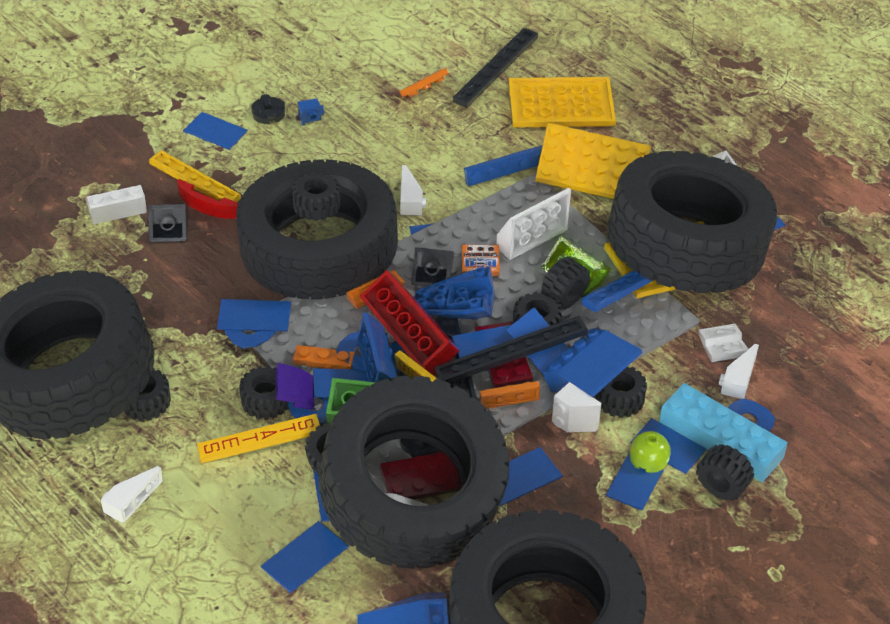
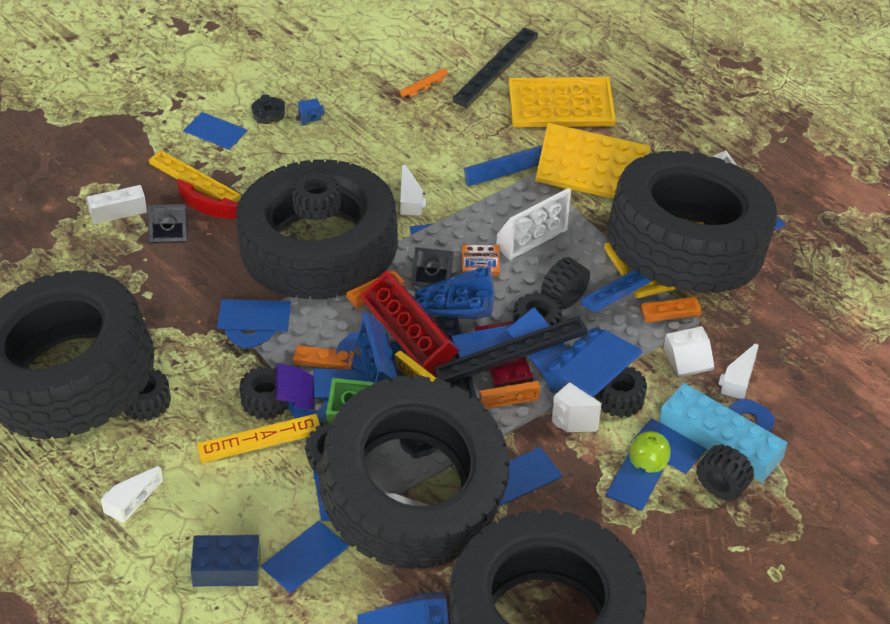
dark red plate [380,452,461,500] -> none
clear neon green slope [541,236,611,298] -> none
white slope [698,324,748,362] -> none
none -> dark blue brick [191,535,261,587]
none -> orange plate [640,297,702,323]
none -> white slope [663,326,715,378]

